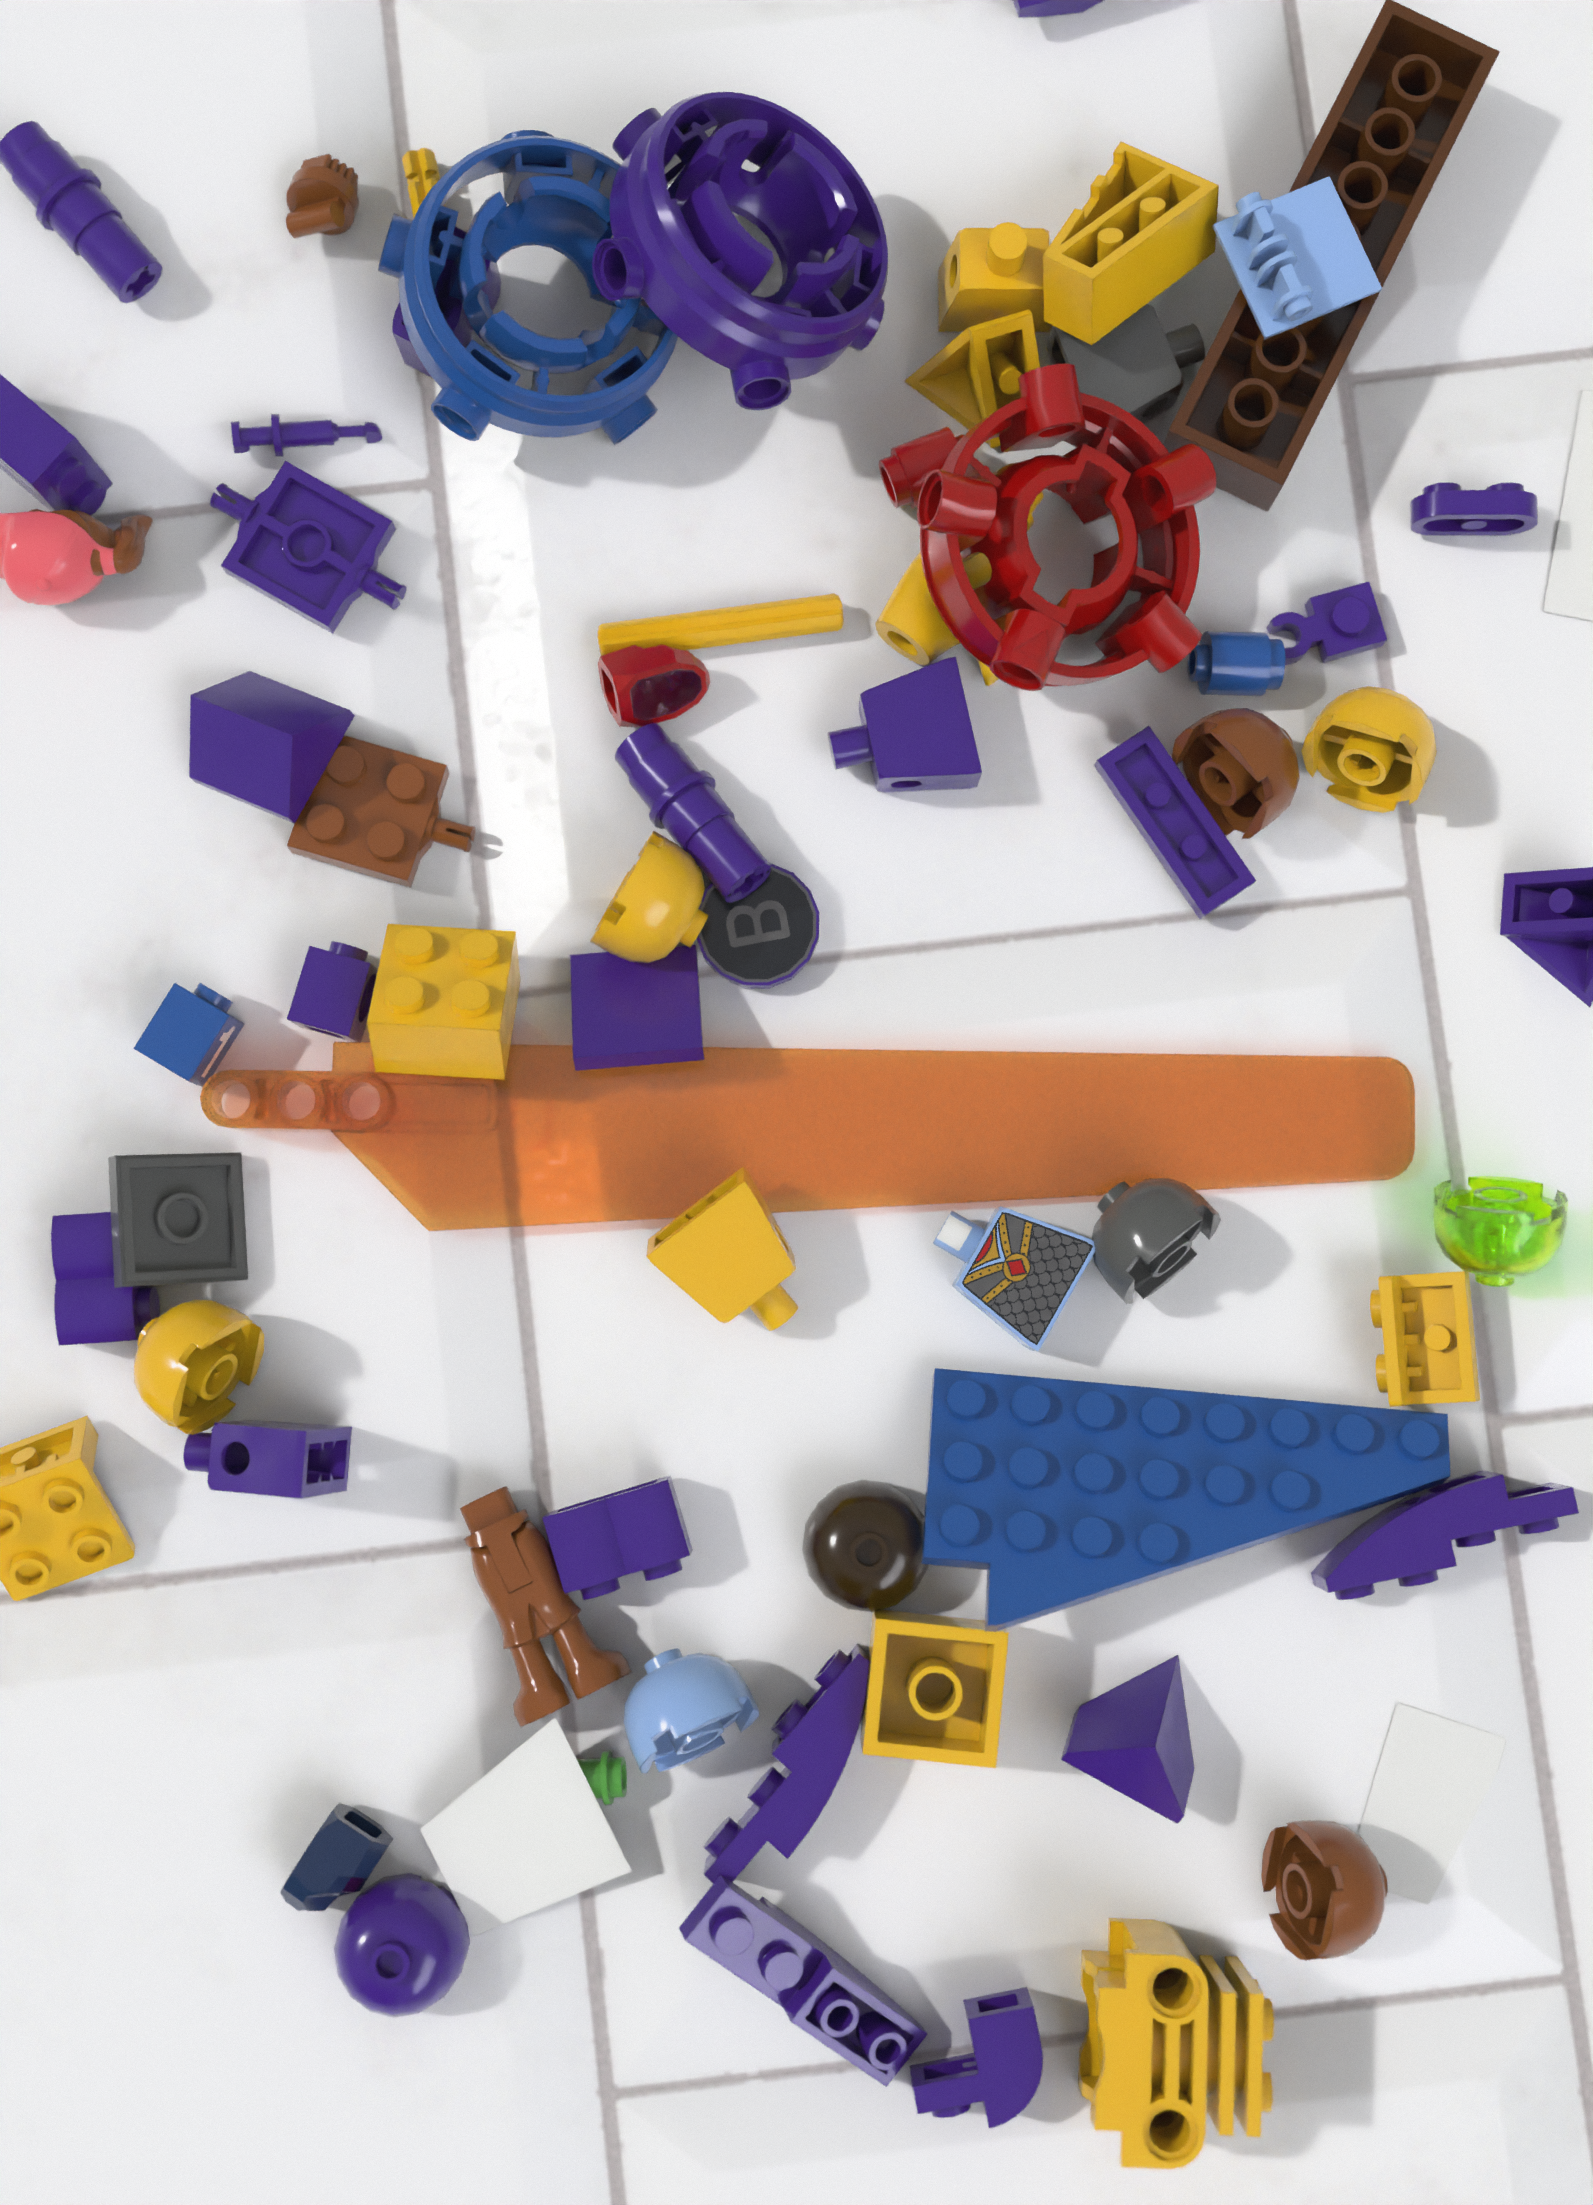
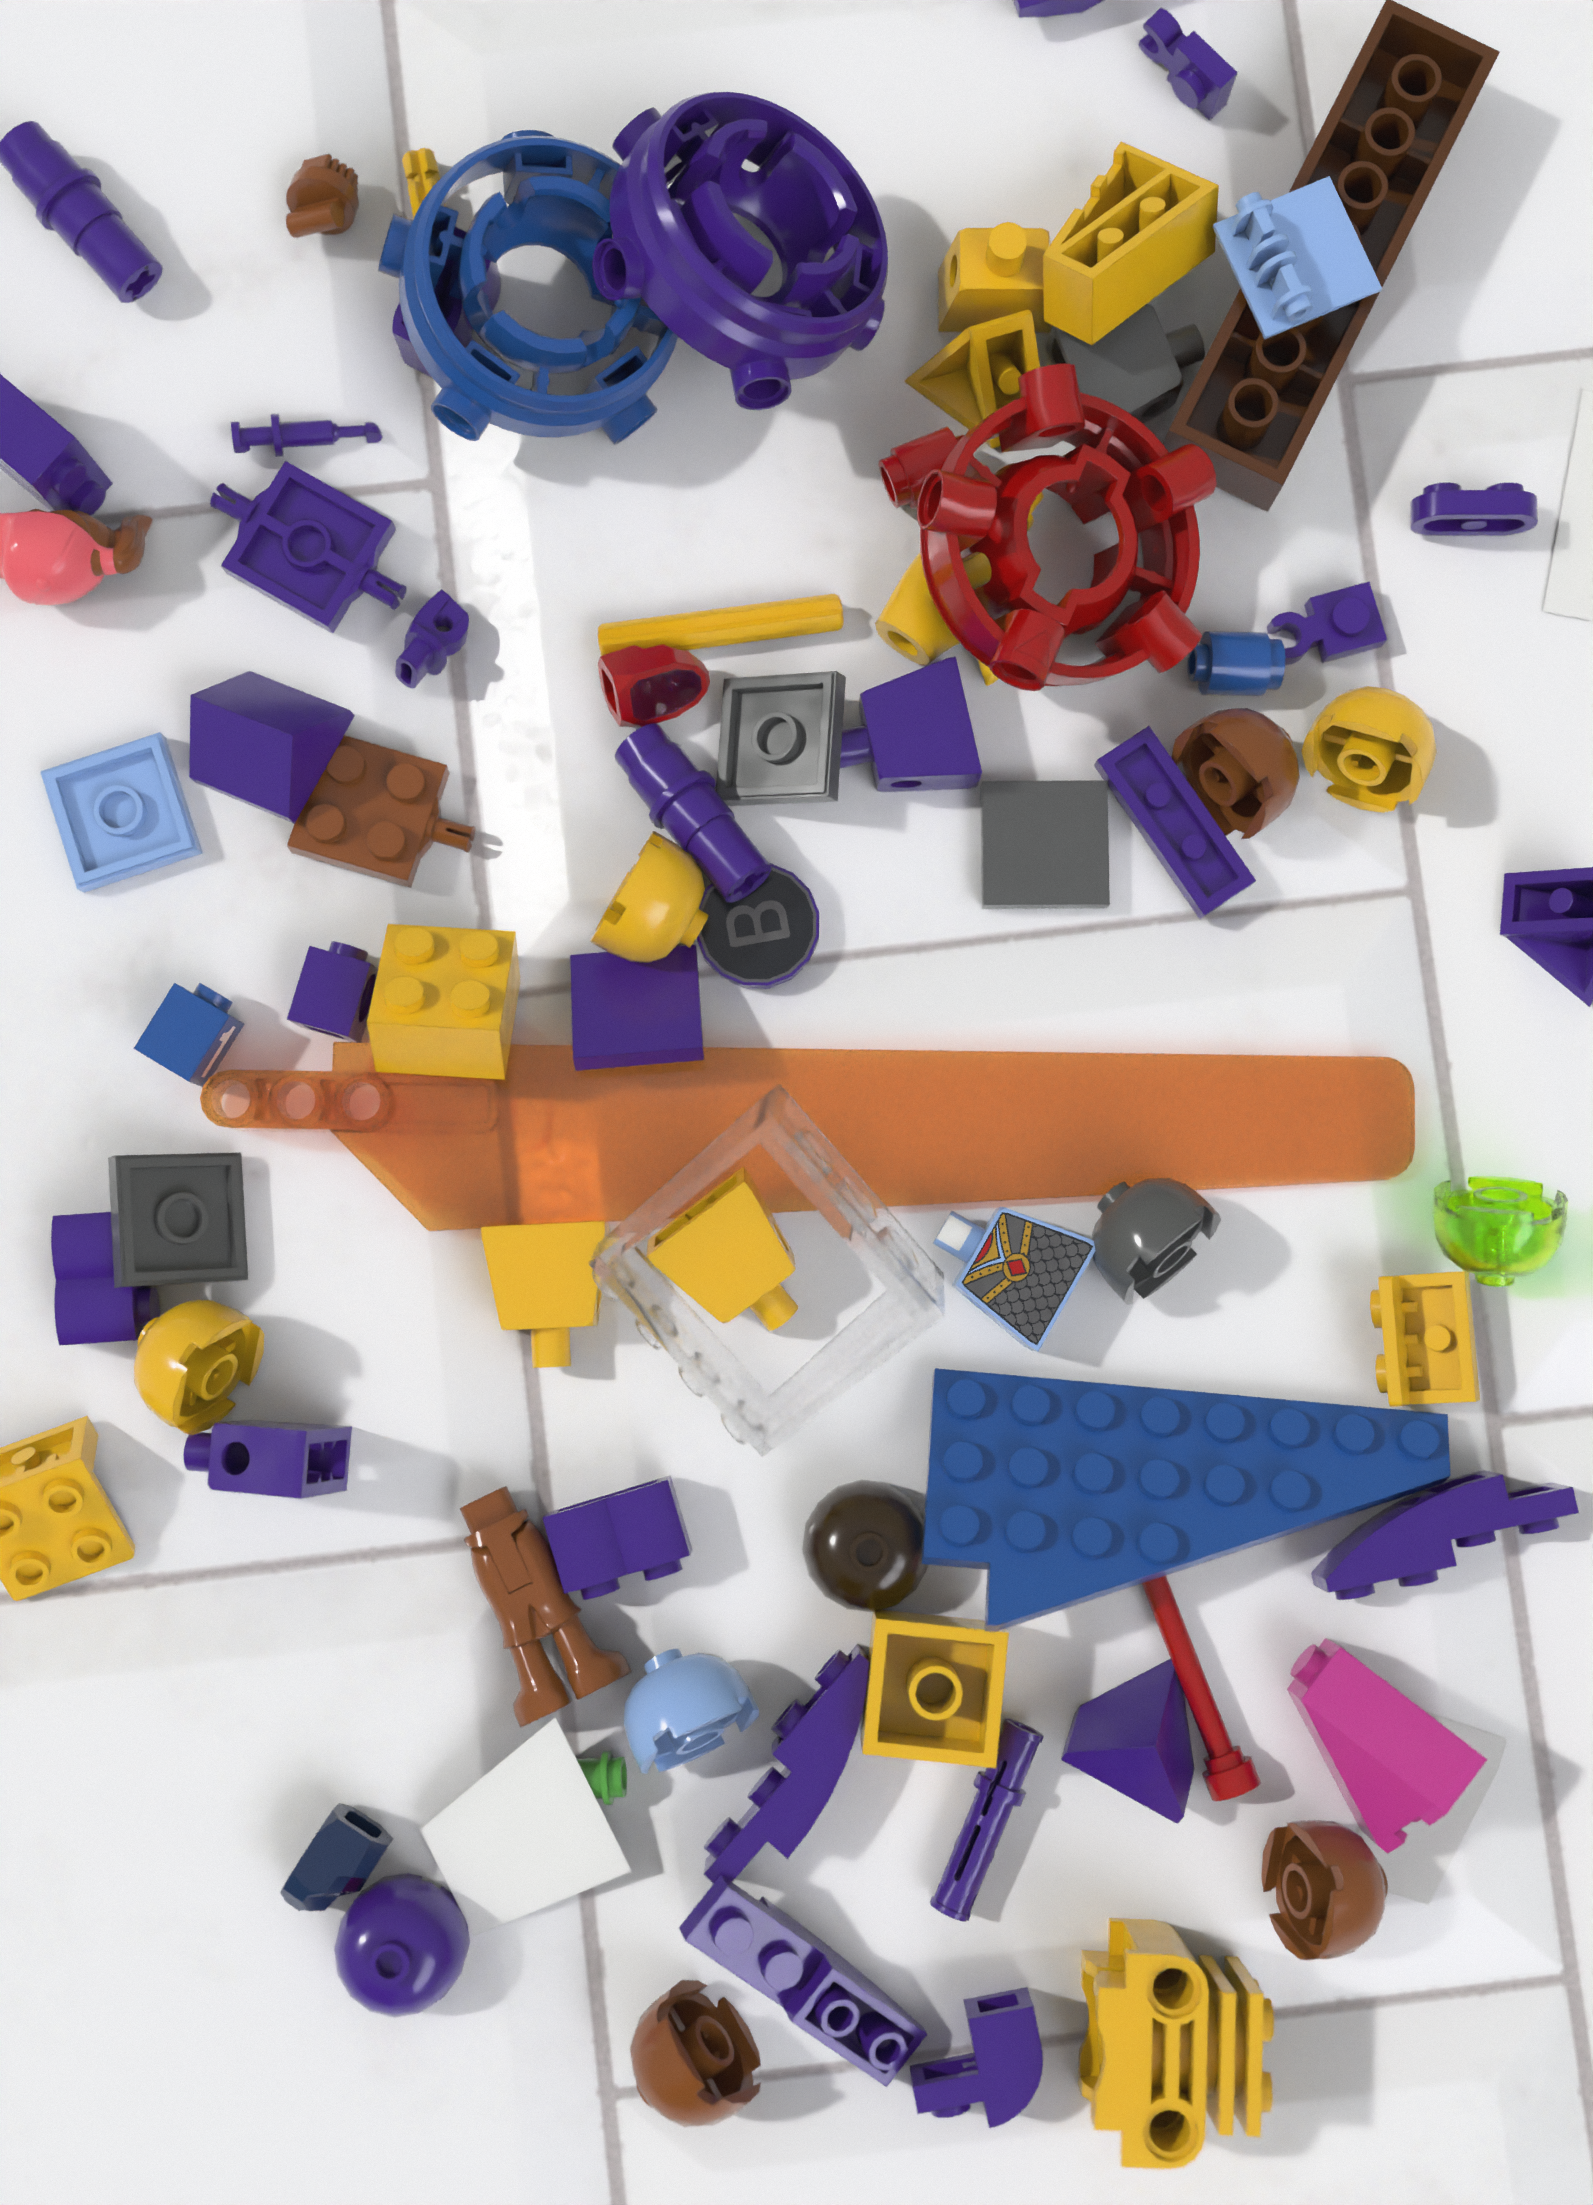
none -> light blue tile [40,732,203,893]
none -> dark purple piece [395,589,469,689]
none -> yellow torso [481,1221,610,1368]
none -> clear windscreen [589,1083,945,1457]
none -> dark orange cylinder [630,1980,761,2127]
none -> tile [716,671,846,806]
none -> dark purple pin [930,1719,1044,1922]
none -> dark grey tile [980,780,1110,909]
none -> dark purple plate [1138,7,1238,121]
none -> red piece [1141,1576,1261,1801]
none -> dark pink slope [1287,1638,1488,1854]

